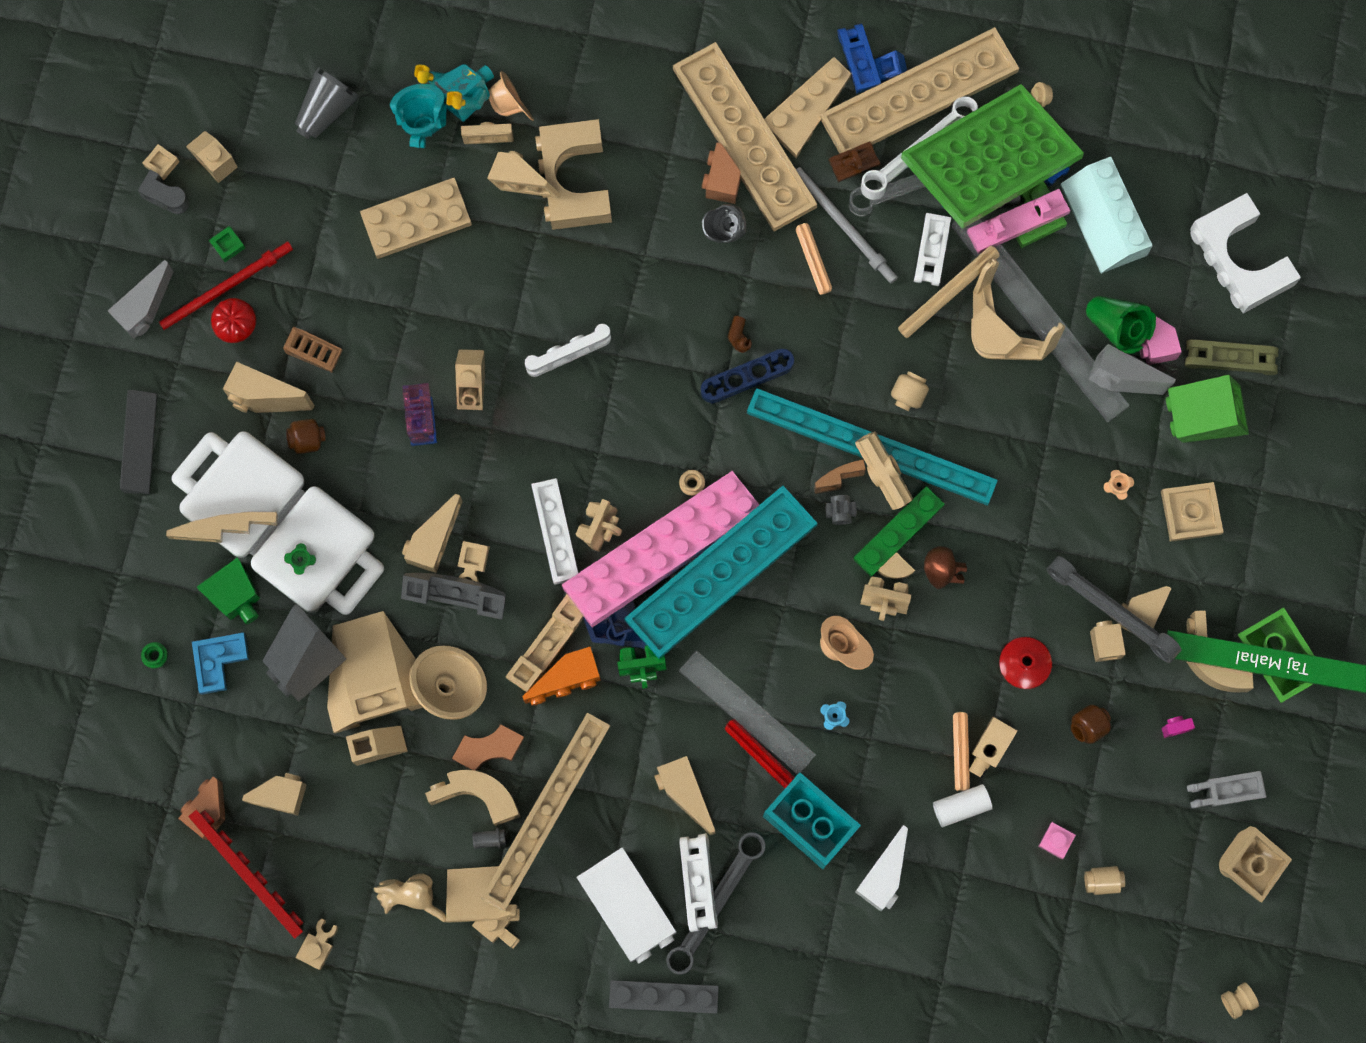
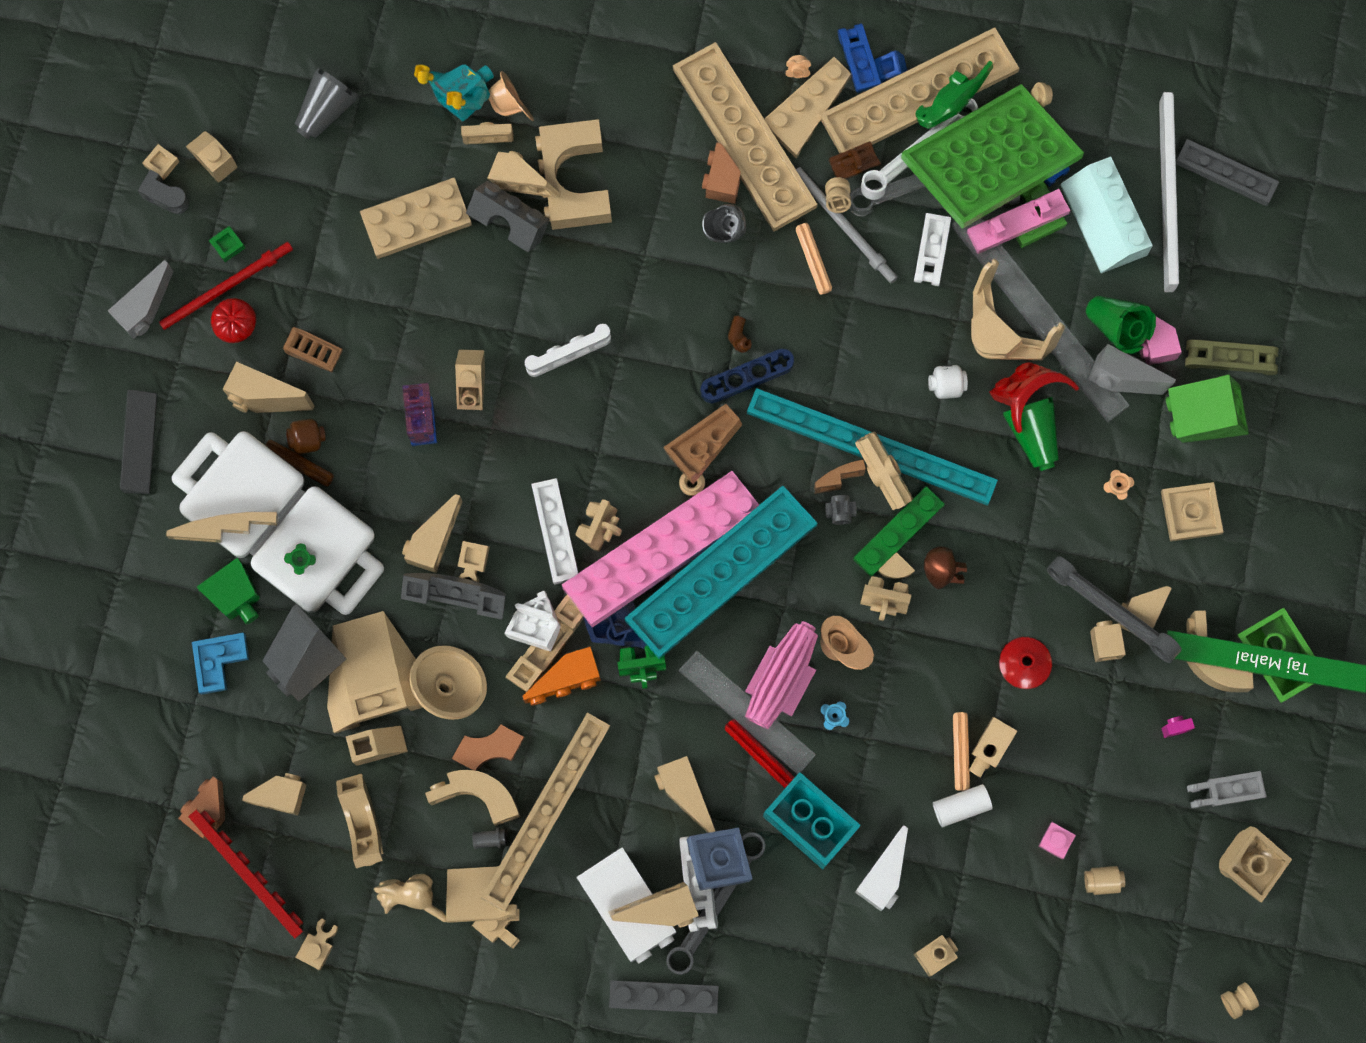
green plate [141,642,168,669] -> none
teal helmet [390,84,447,148] -> none
tan head [891,371,929,411] -> none
tan axle [898,245,1000,338] -> none
reddish brown head [1071,704,1111,744] -> none
white arch [1190,193,1301,313] -> none
none -> reddish brown axle [265,440,334,487]
none -> tan arch [336,774,384,868]
none -> dark grey arch [466,180,550,252]
none -> white slope [504,591,561,652]
none -> tan slope [608,882,699,927]
none -> medium nougat wing [663,404,742,484]
none -> sand blue plate [686,828,752,891]
none -> bright pink plate [745,621,818,729]
none -> light nougat plate [786,55,811,78]
none -> tan wheel [825,177,851,213]
none -> tan brick [914,935,958,977]
none -> green animal [915,61,993,129]
none -> white head [928,365,968,399]
none -> red piece [989,362,1079,433]
none -> green cone [1003,397,1059,471]
none -> white tile [1159,92,1179,292]
none -> dark grey plate [1176,139,1279,206]

